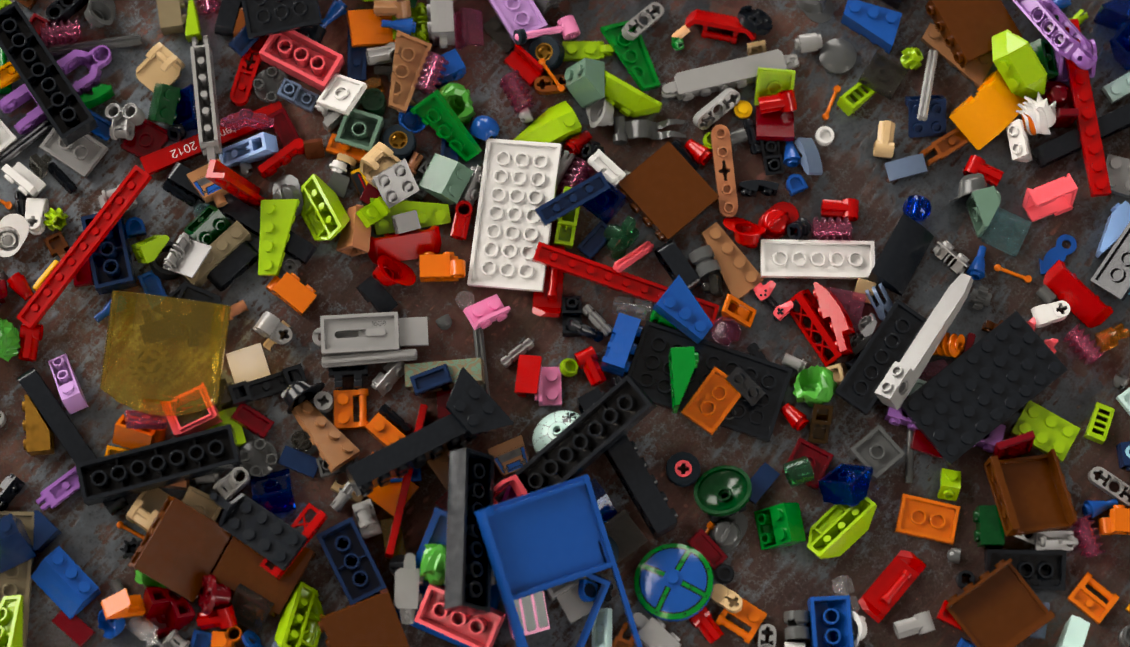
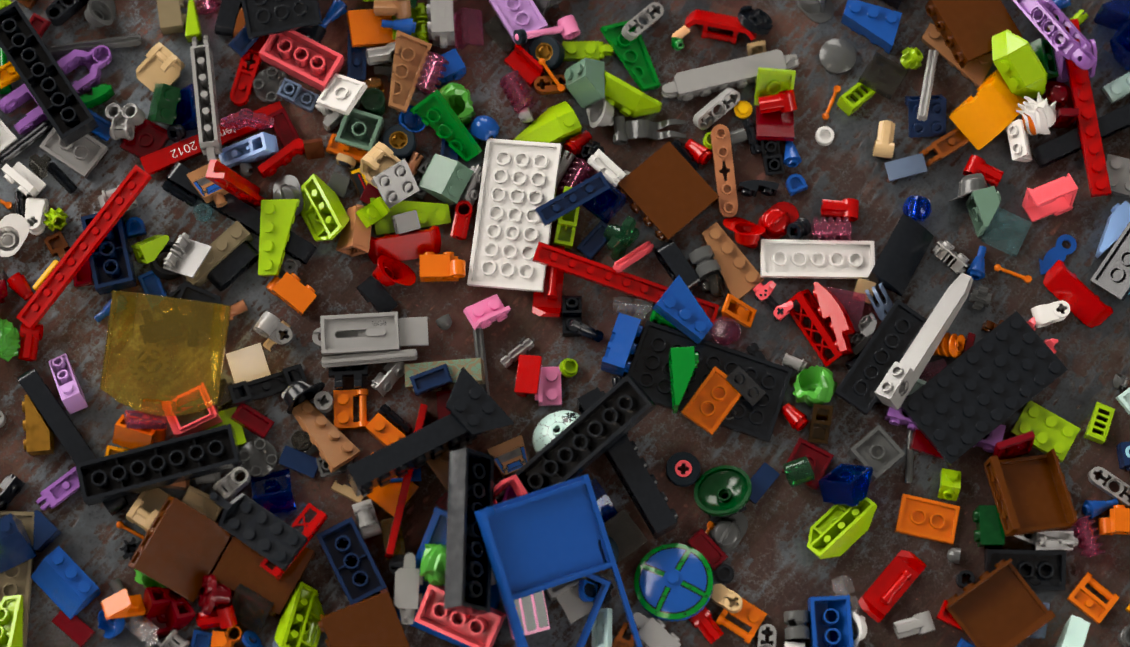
clear pink piece [40,18,82,46] -> none
dark green brick [183,204,231,245] -> none
white plate [329,160,347,174] -> none
light grey axle [330,481,354,512] -> none
clear plate [456,291,475,310] -> none
red piece [574,346,606,387] -> none
light grey axle [582,304,613,336] -> none
green slope [754,503,806,550] -> none
light grey brick [794,33,823,53] -> none
sand blue slope [794,137,823,175] -> none
tan slope [826,363,848,385] -> none
dark grey hinge [1035,284,1057,304] -> none
clear pink piece [1063,323,1106,366] -> none
clear orange plate [1095,323,1130,353] -> none

